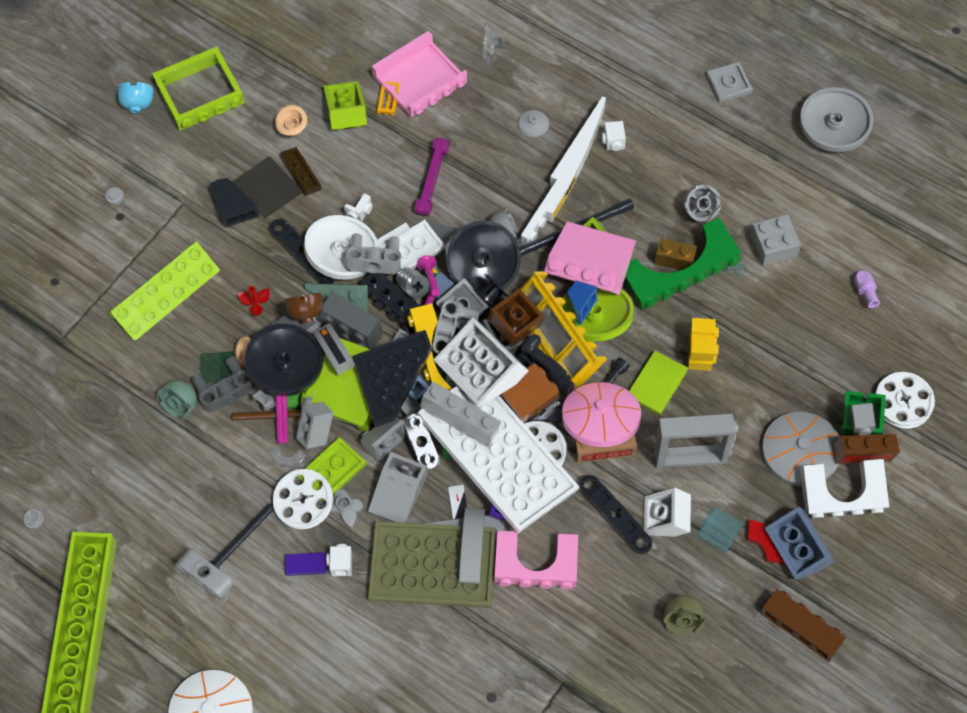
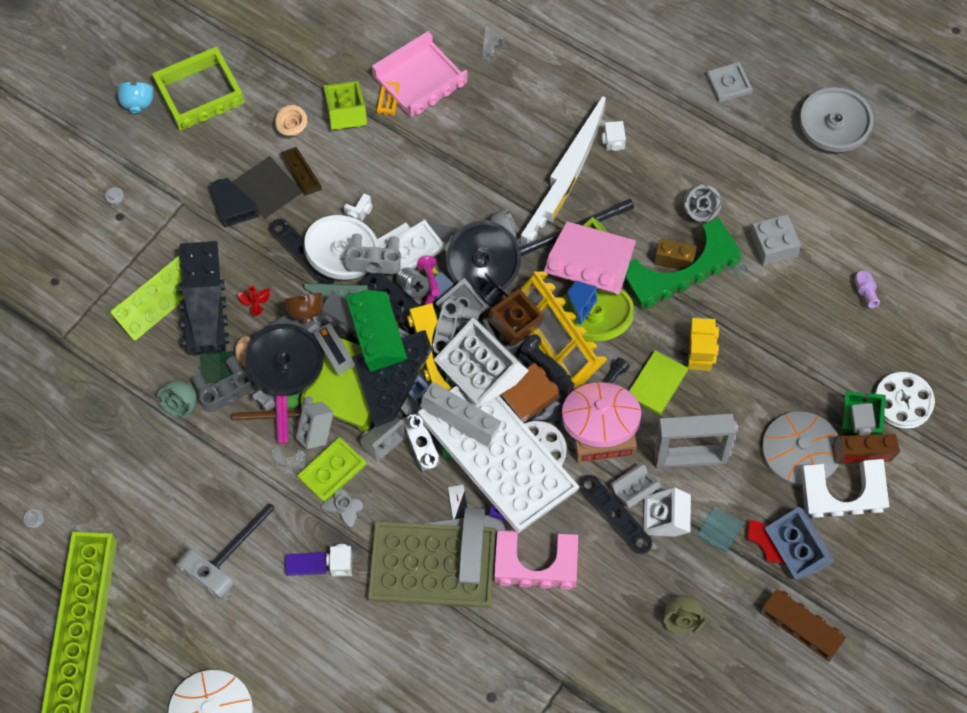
white wedge [273,469,333,529] -> none
light grey slope [368,452,428,523] -> none
magenta piece [415,138,450,216] -> none
light grey piece [517,110,549,137] -> none
none -> black wedge [178,241,229,355]
none -> green slope [346,290,407,372]
none -> light grey bracket [611,463,661,508]

